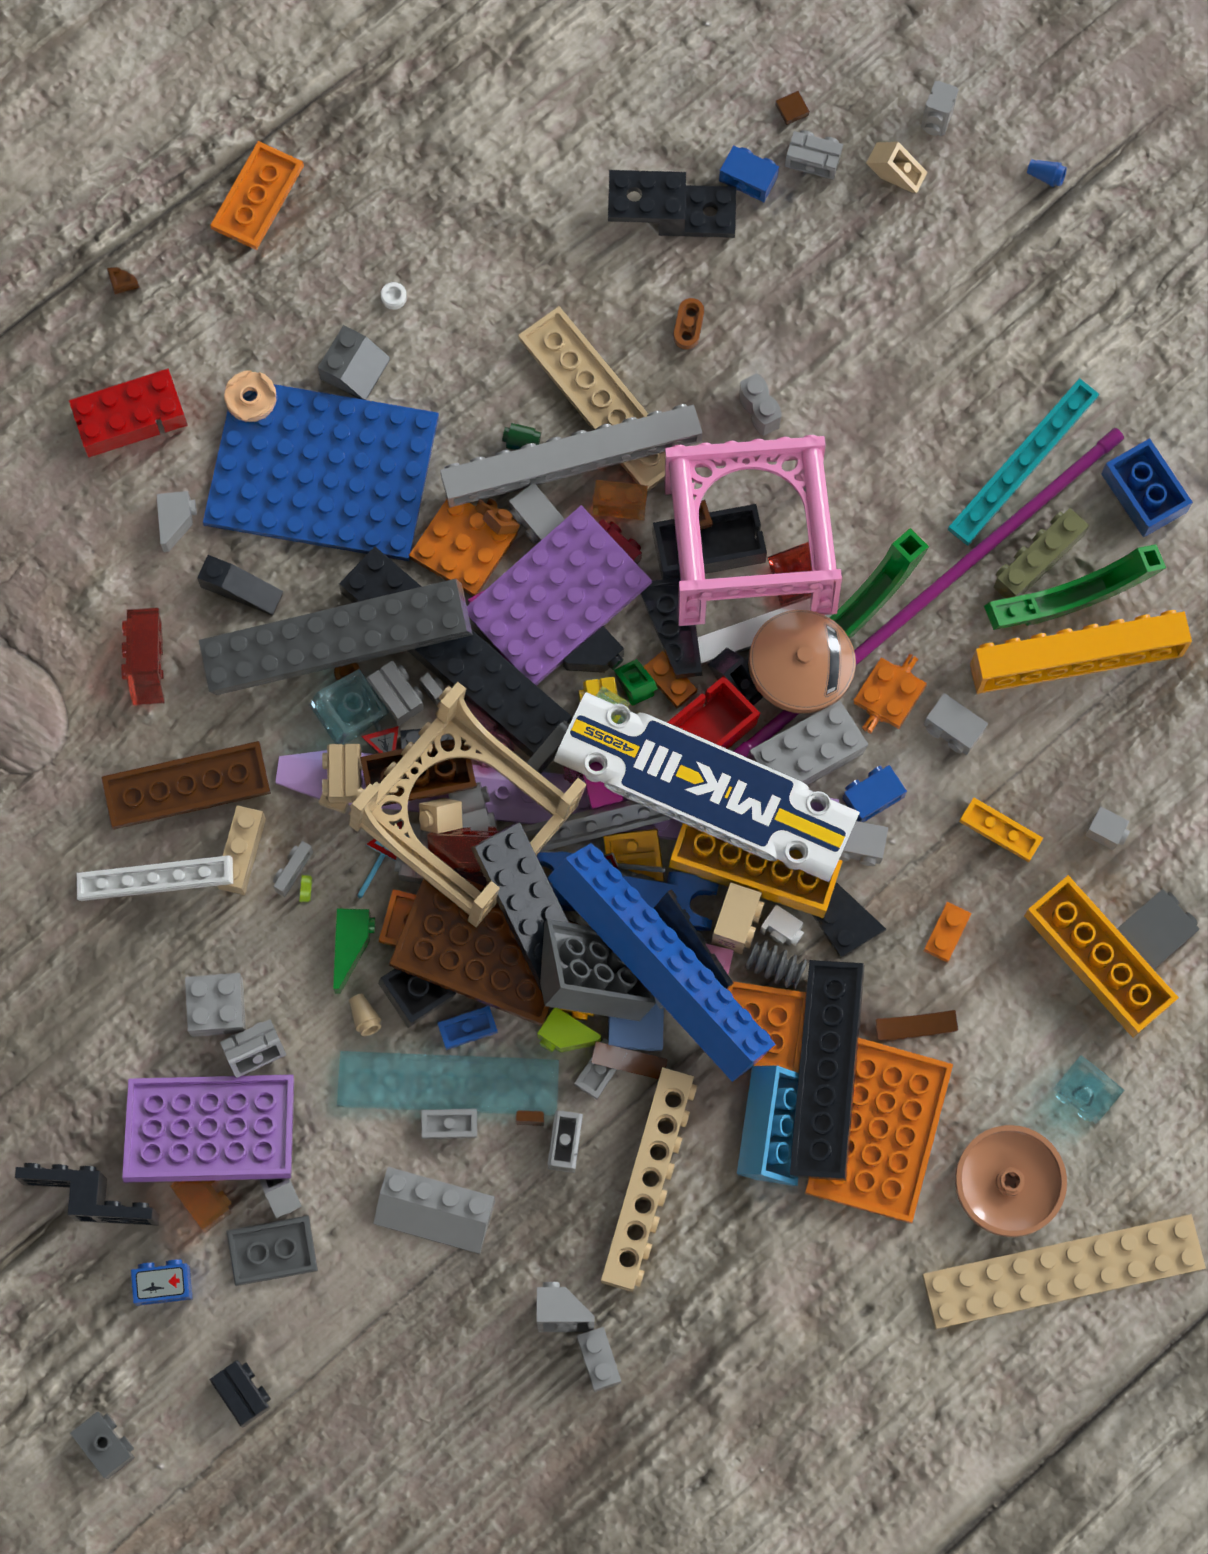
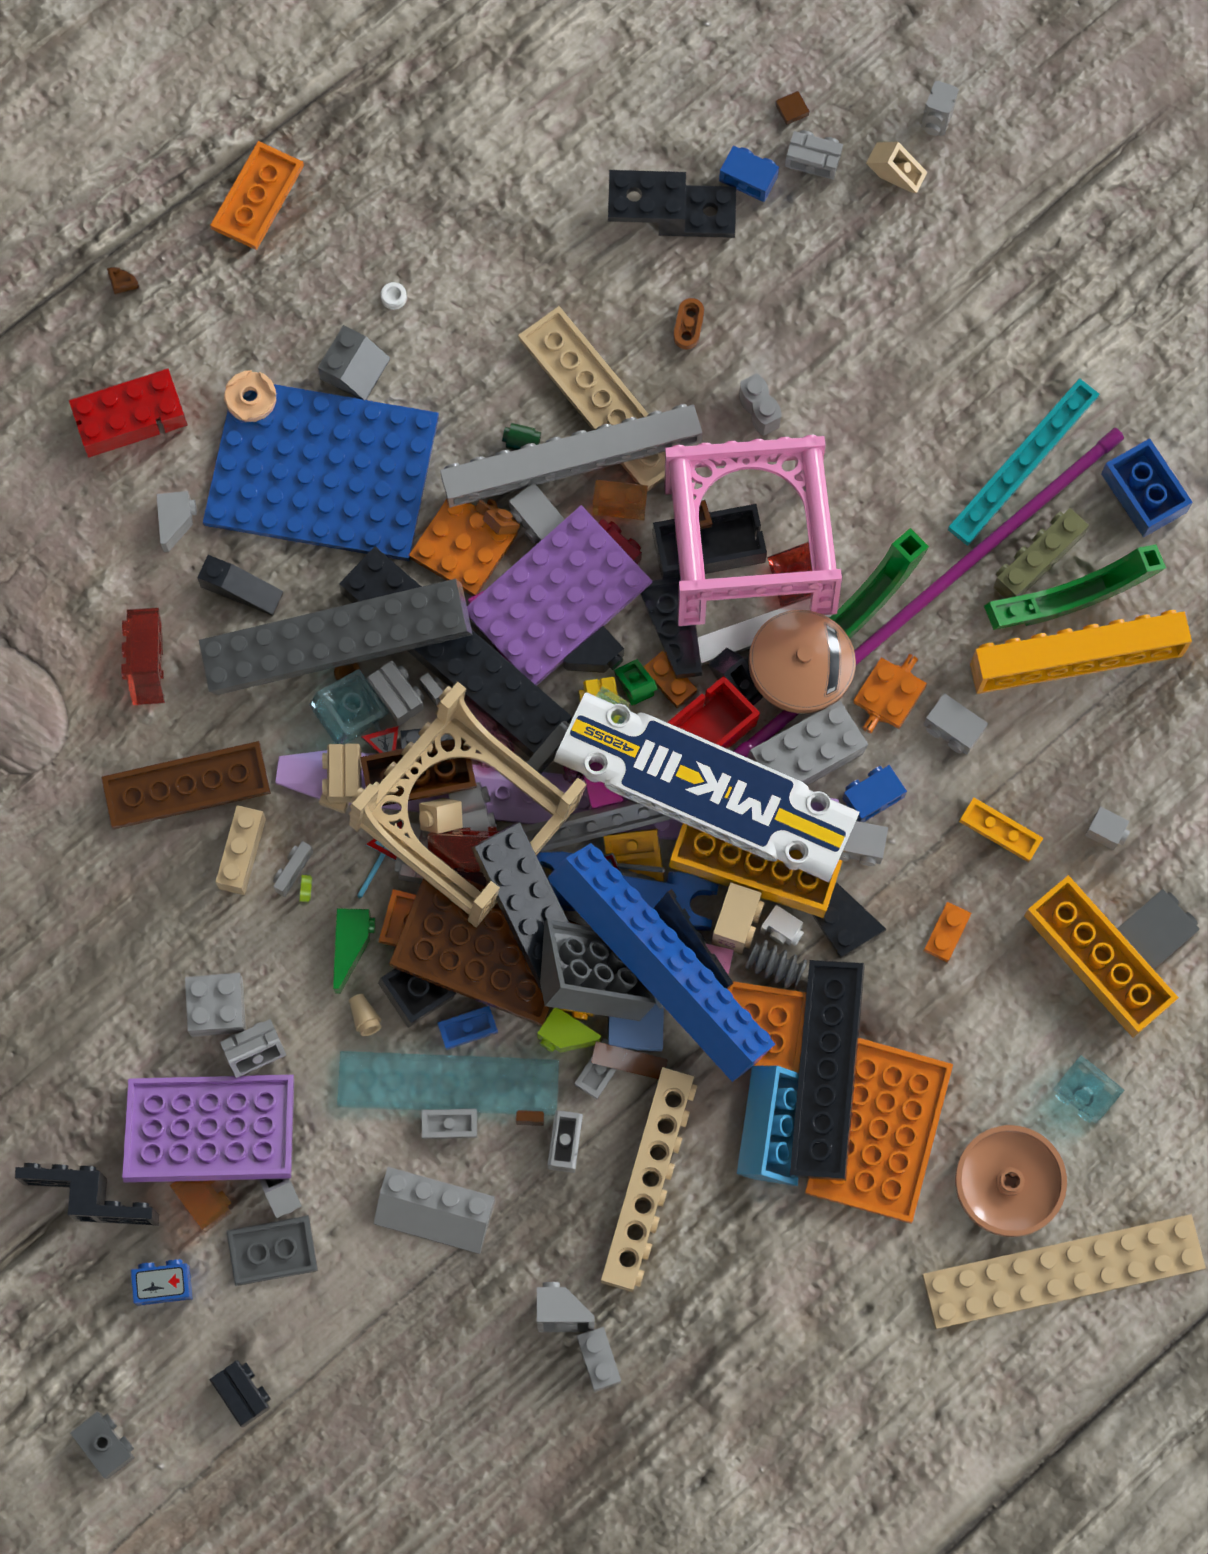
white tile [77,855,233,901] -> none
reddish brown sticker [876,1010,958,1040] -> none
blue cone [1027,159,1067,187] -> none

